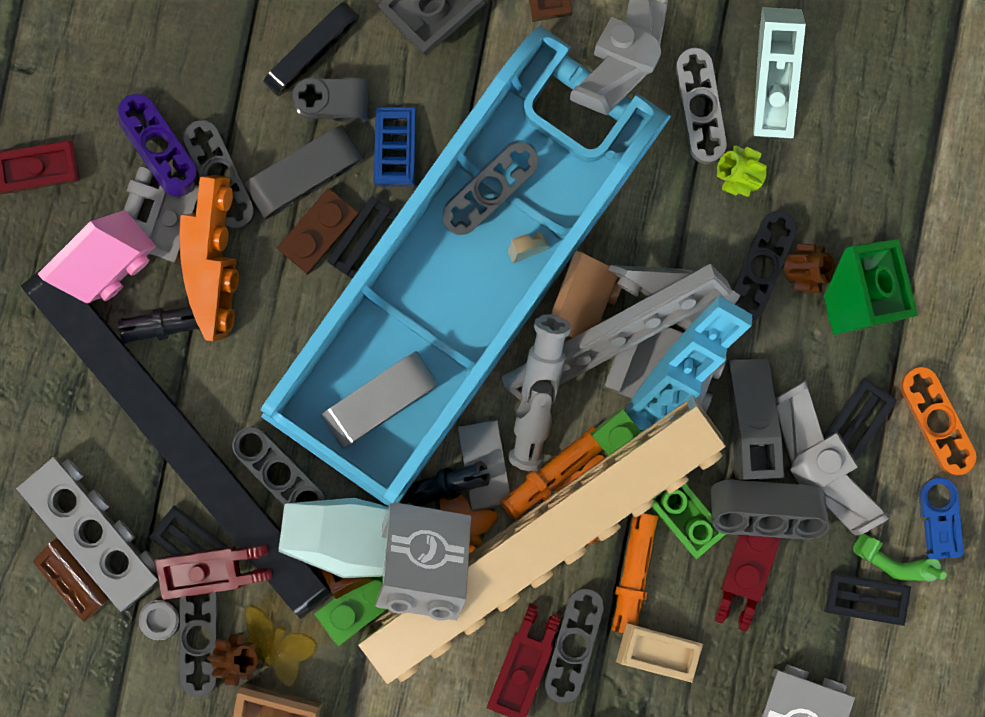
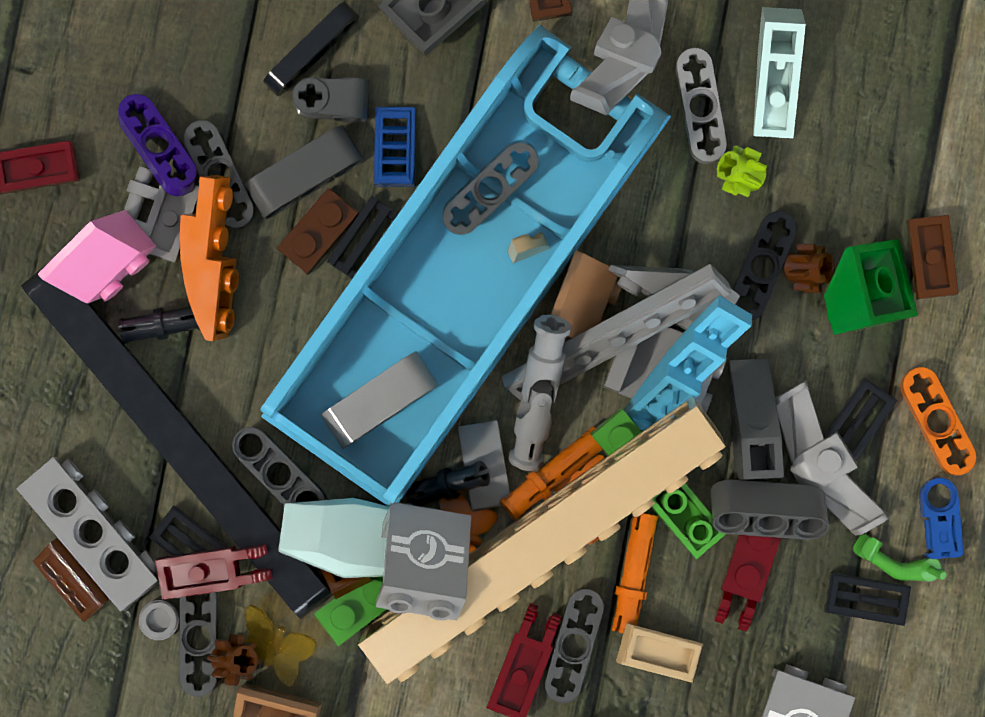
none -> reddish brown plate [906,215,959,300]

